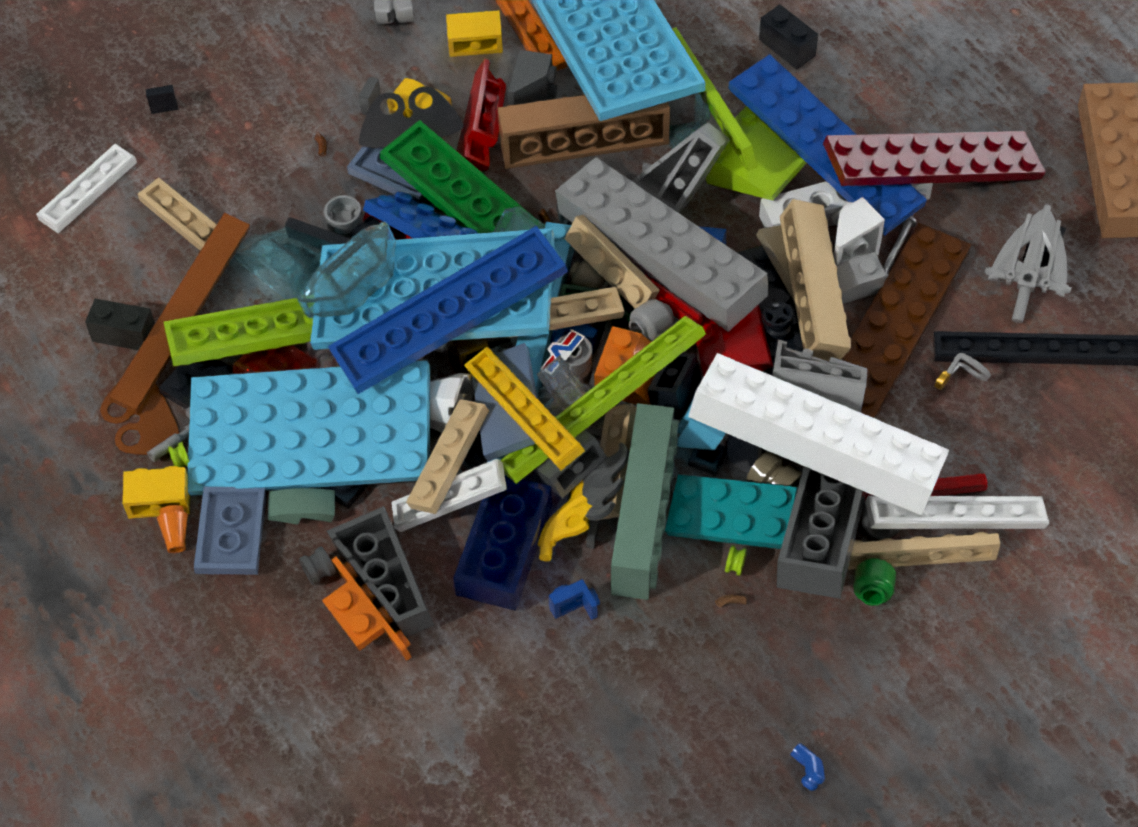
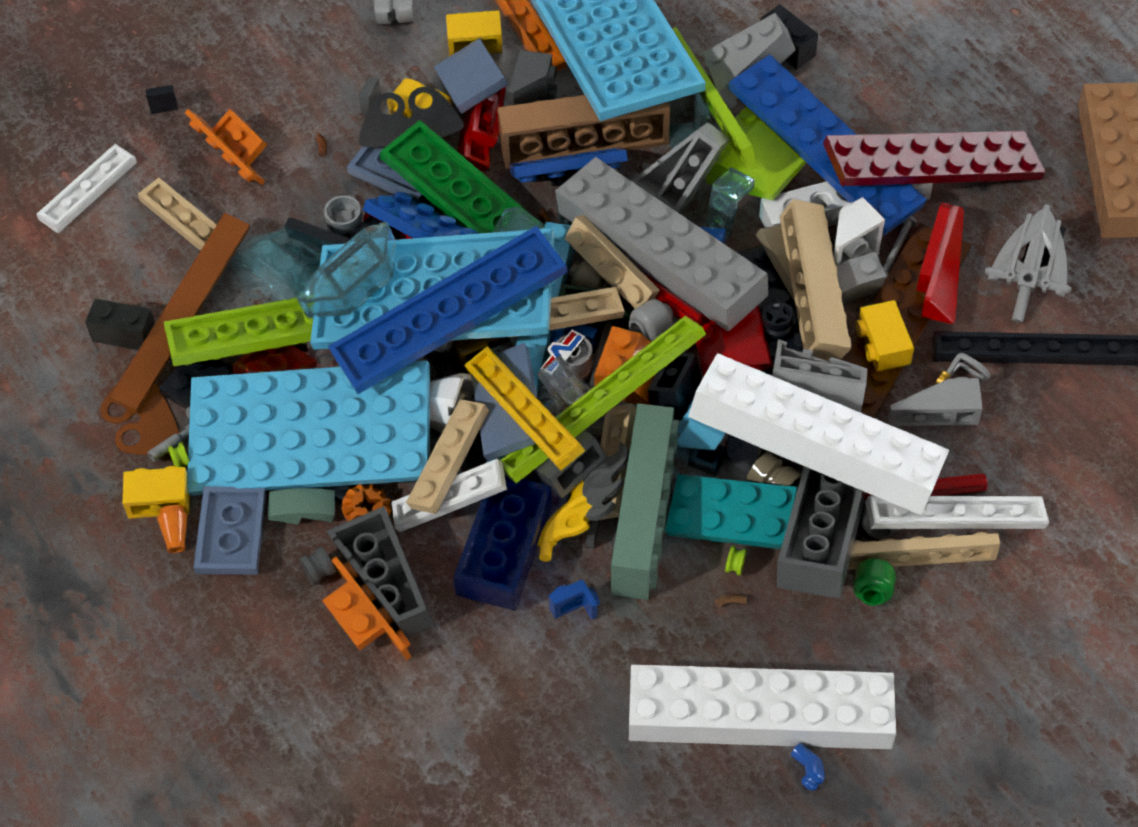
none -> orange bracket [185,109,268,185]
none -> orange gear [342,484,391,521]
none -> sand blue tile [434,38,508,113]
none -> blue plate [509,147,628,182]
none -> white brick [629,665,896,750]
none -> light grey wedge [703,13,796,109]
none -> clear light blue bracket [704,167,755,239]
none -> yellow brick [855,300,914,372]
none -> light grey slope [887,377,983,426]
none -> red wedge [916,202,964,324]

